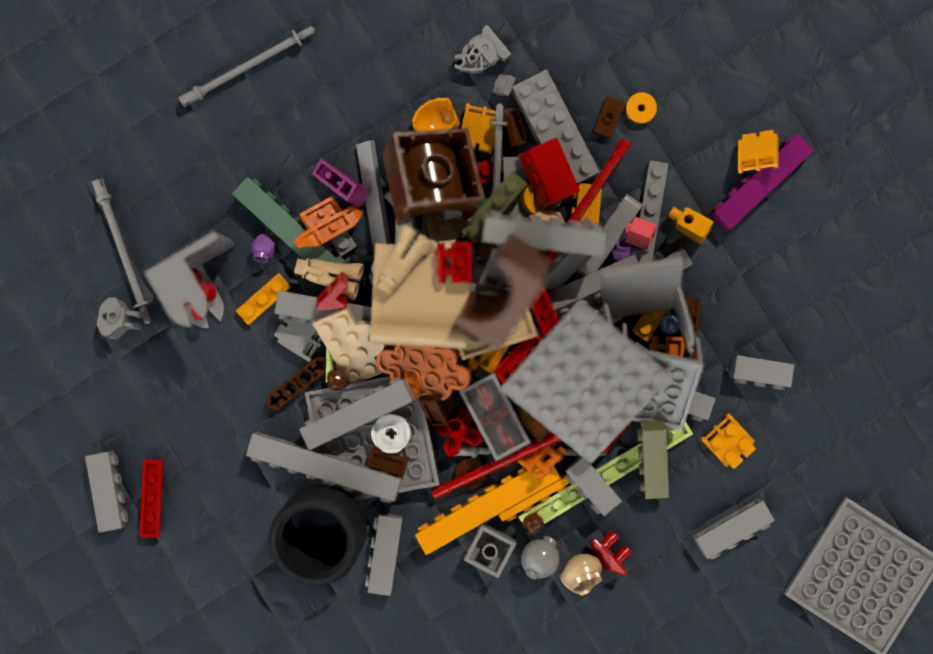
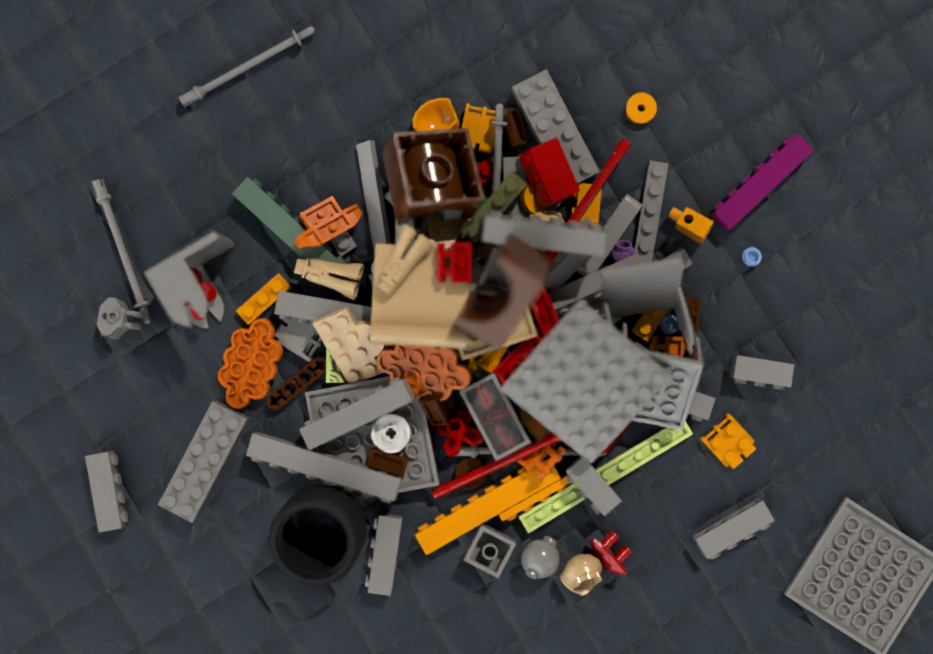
red plate [139,459,164,538] -> none
medium lavender rock [251,234,275,263] -> none
magenta slope [312,158,370,207] -> none
red slope [316,272,348,310] -> none
reddish brown piece [327,370,347,390] -> none
light grey piece [455,25,511,74] -> none
light grey plate [492,74,516,96] -> none
reddish brown piece [523,512,545,535] -> none
reddish brown plate [593,96,625,139] -> none
coral brick [625,217,657,250] -> none
olive brick [637,420,669,499] -> none
light orange plate [738,130,779,174] -> none
none -> light grey brick [158,401,251,523]
none -> orange plate [218,318,283,409]
none -> light blue plate [742,247,762,267]

